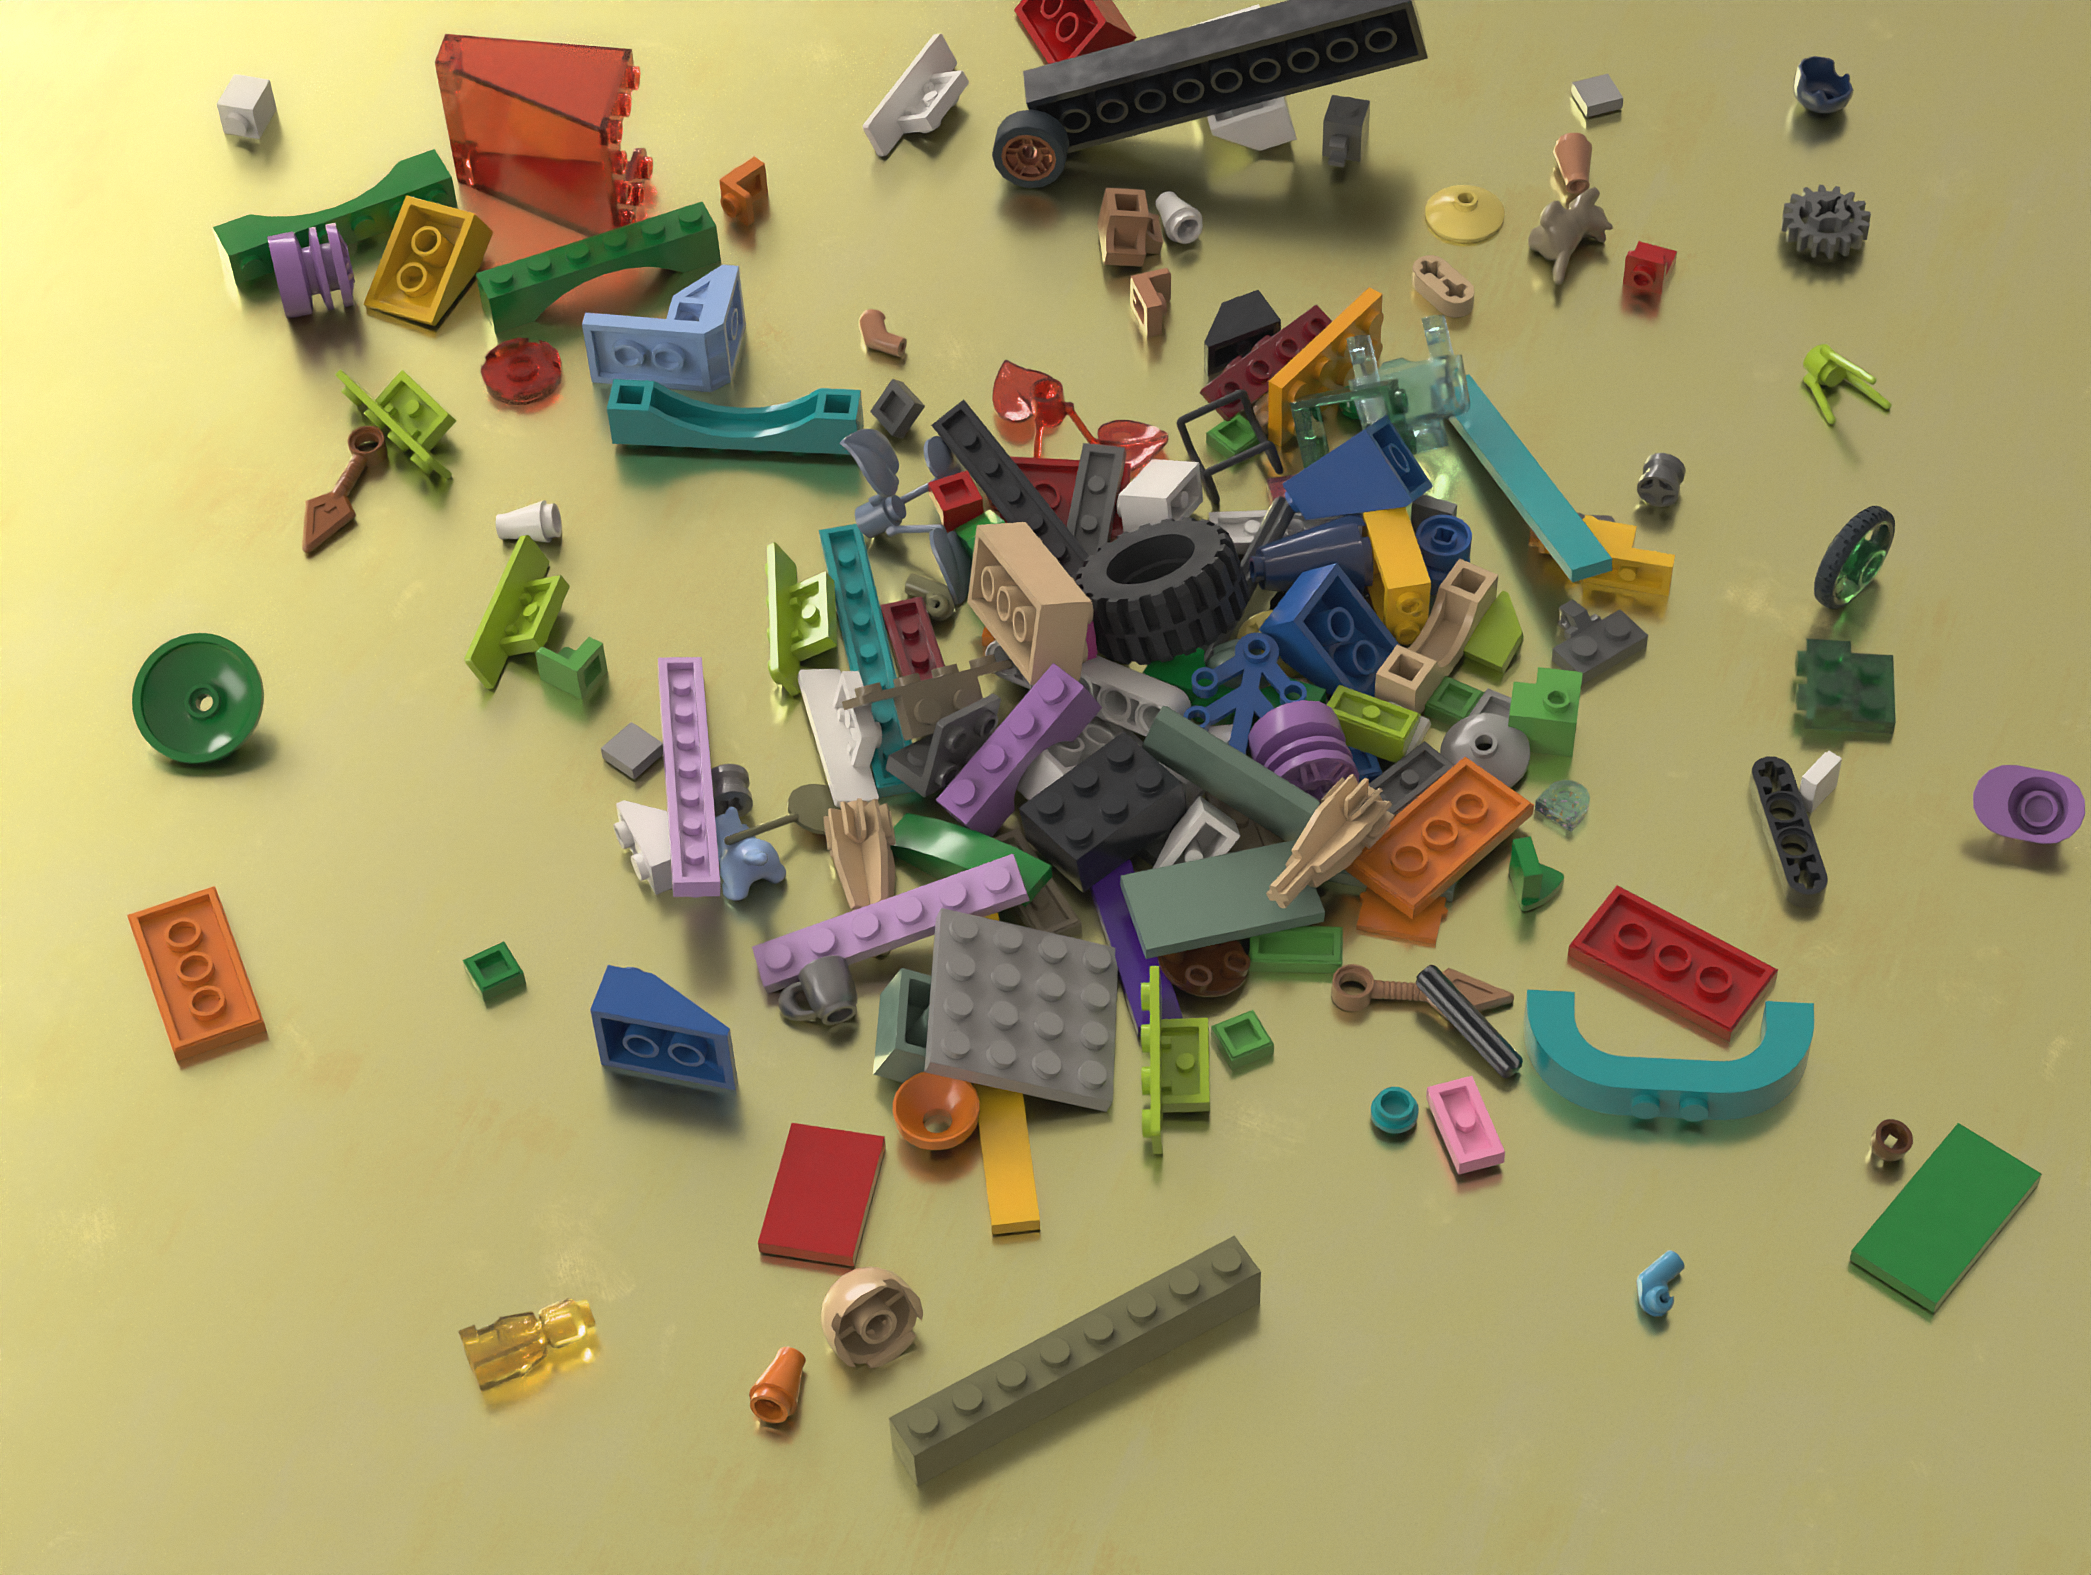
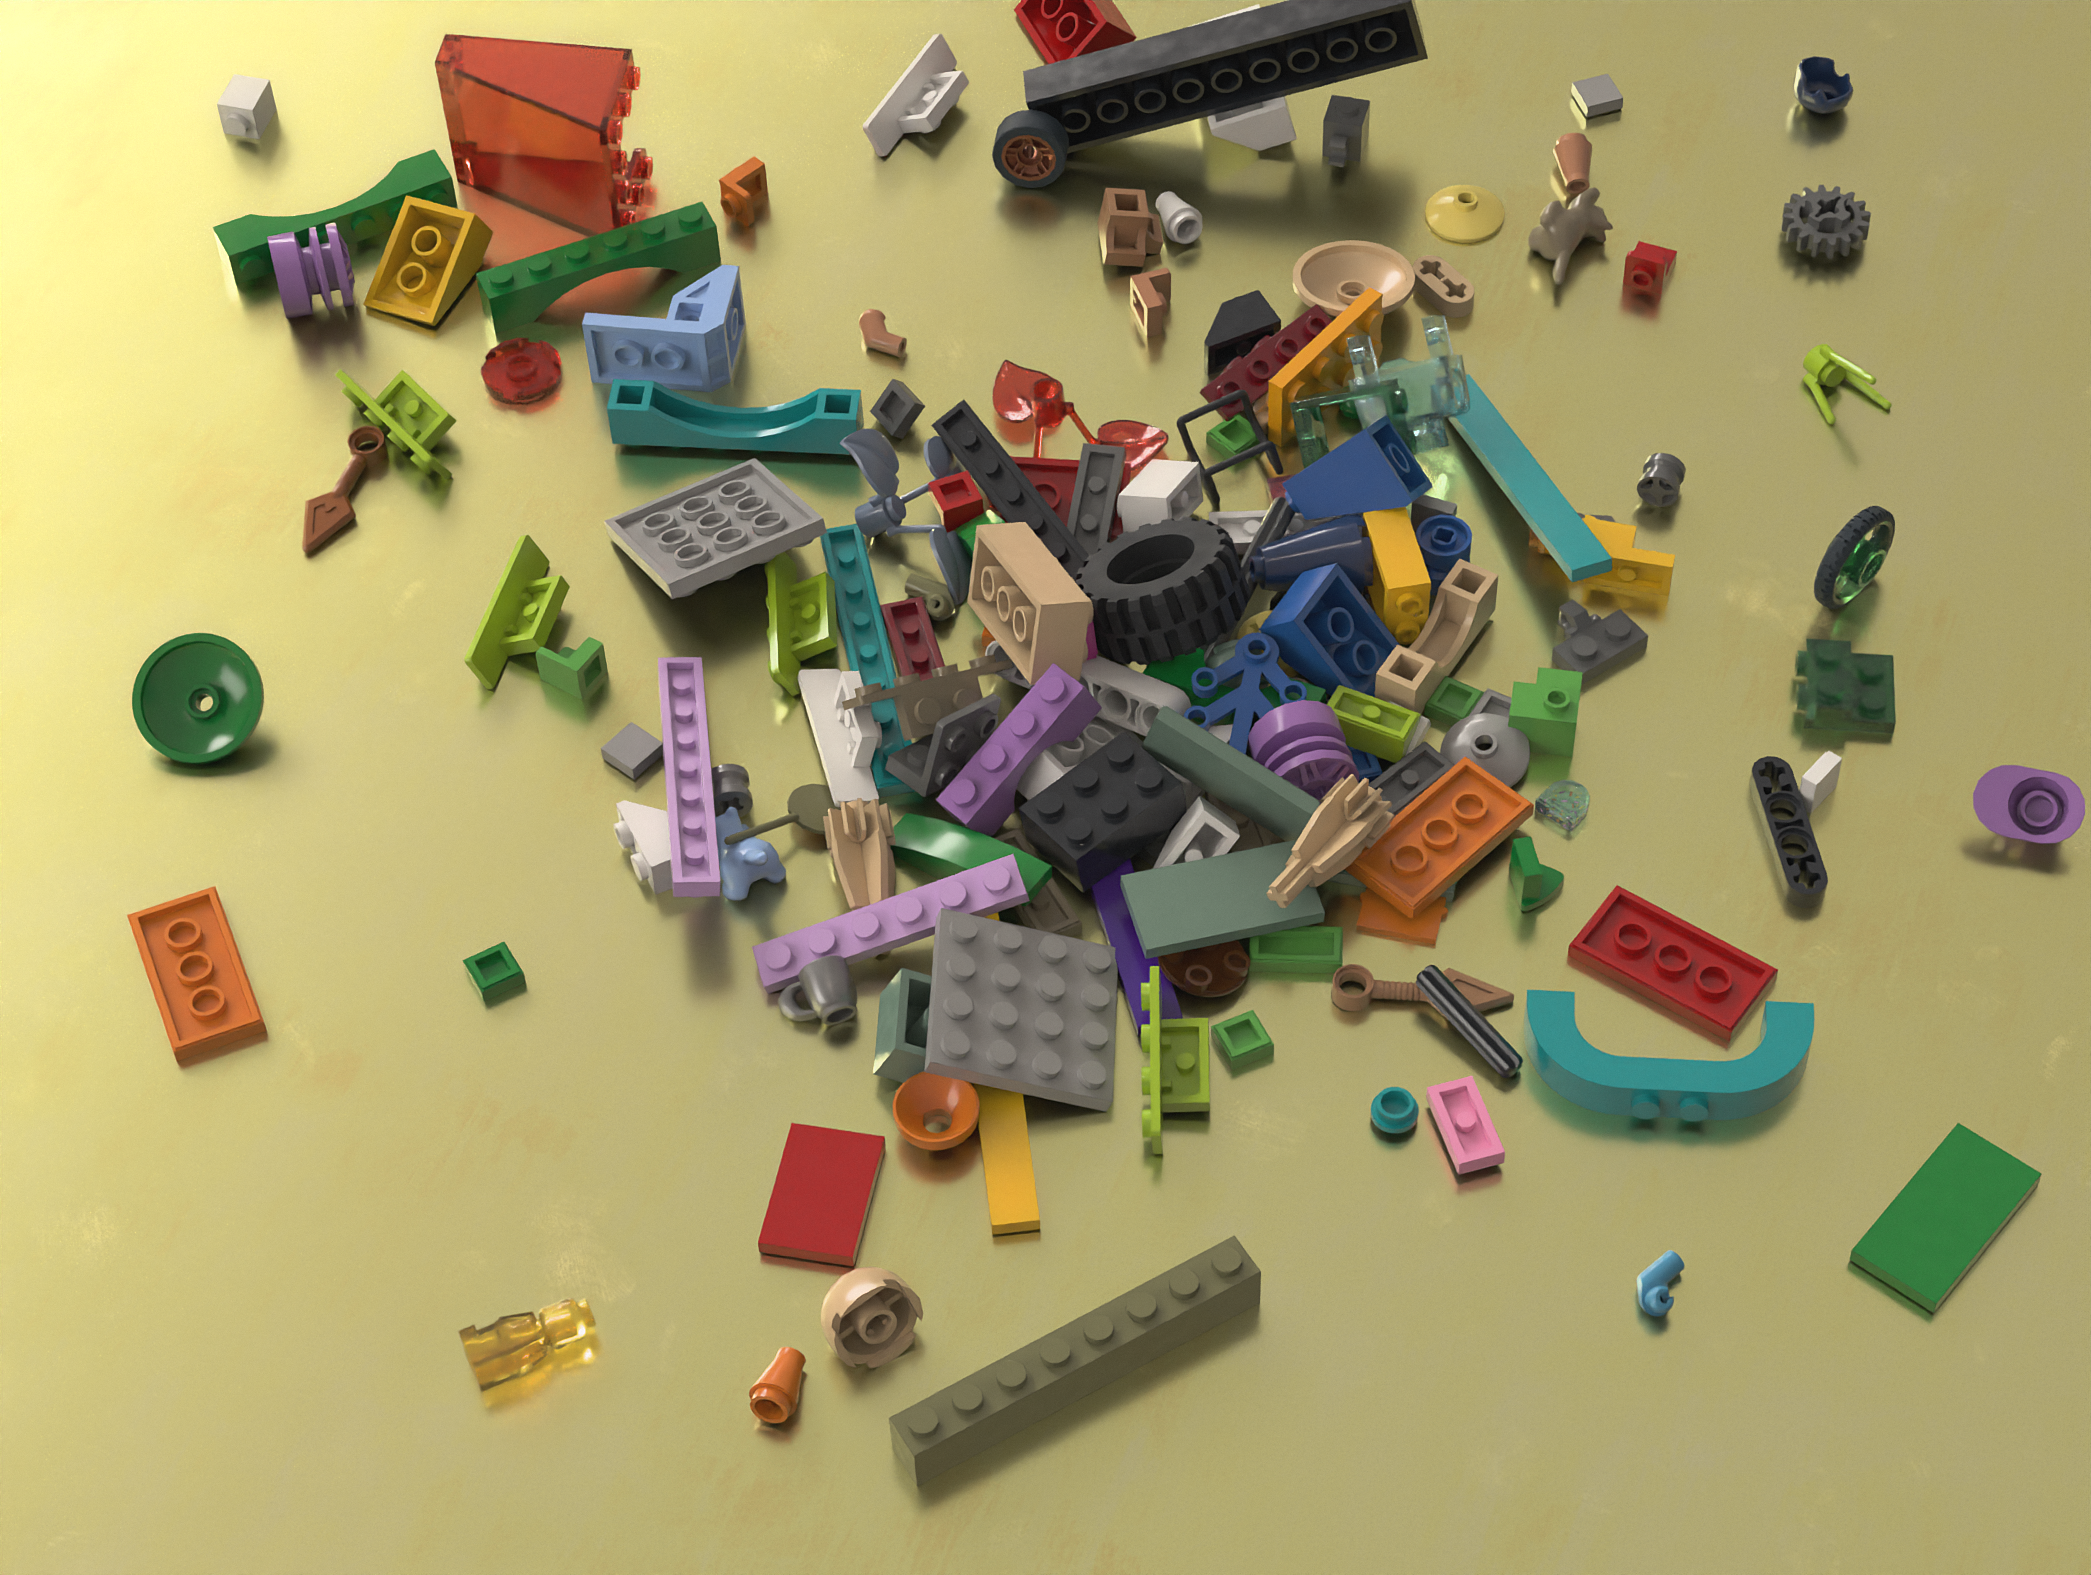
white cone [496,500,562,542] -> none
blue slope [590,965,738,1091] -> none
lime slope [1463,591,1524,674] -> none
reddish brown hinge [1870,1119,1913,1162] -> none
none -> light grey plate [604,458,827,599]
none -> tan dish [1292,240,1415,318]

